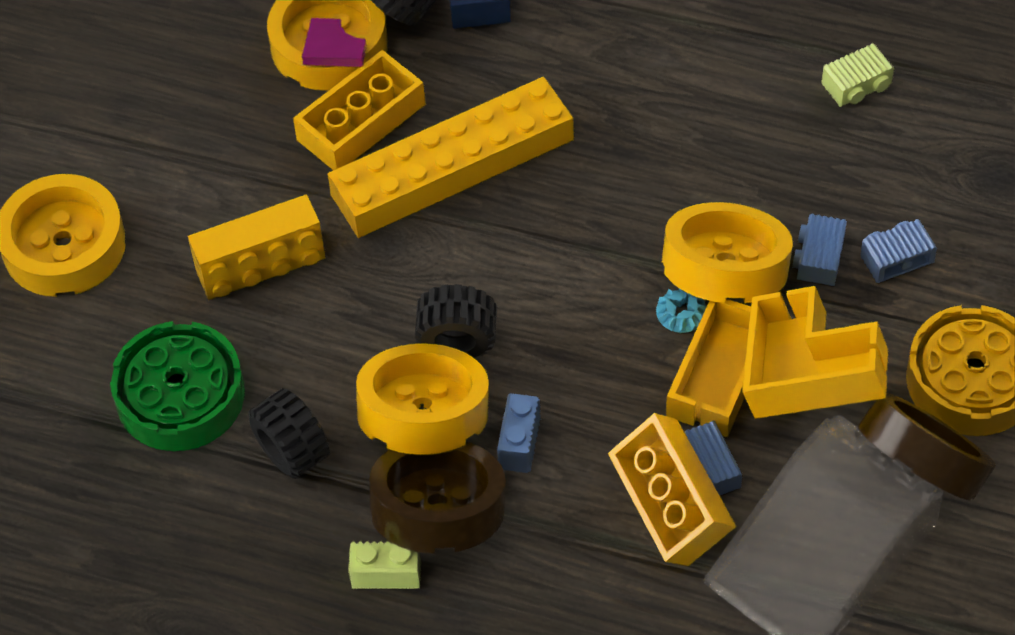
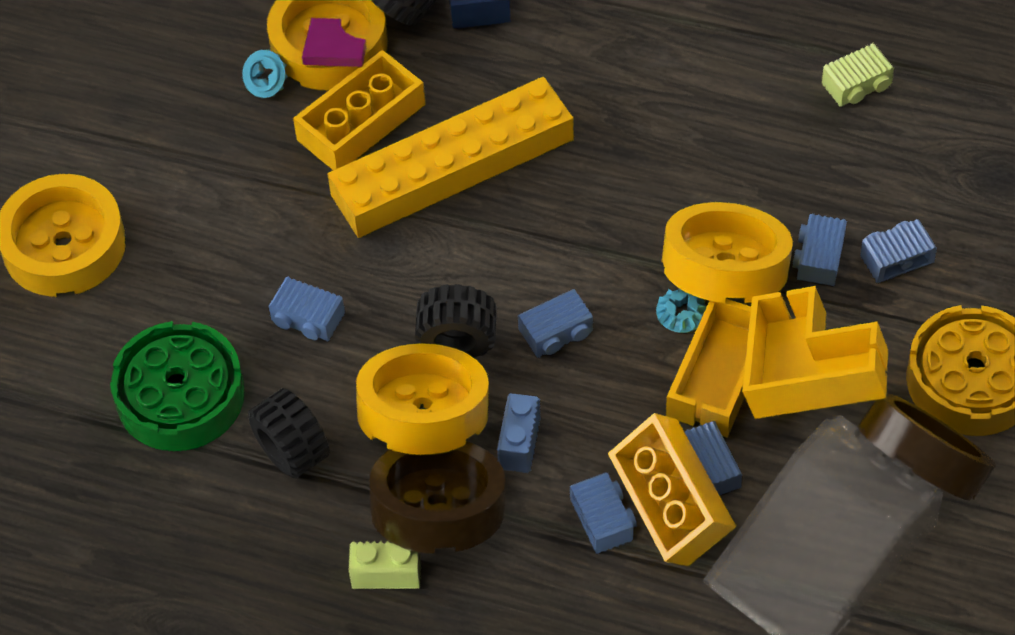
yellow brick [188,194,326,300] -> none
none -> medium azure gear [243,50,288,98]
none -> medium blue brick [269,276,345,341]
none -> medium blue brick [518,289,593,358]
none -> medium blue brick [570,472,637,554]

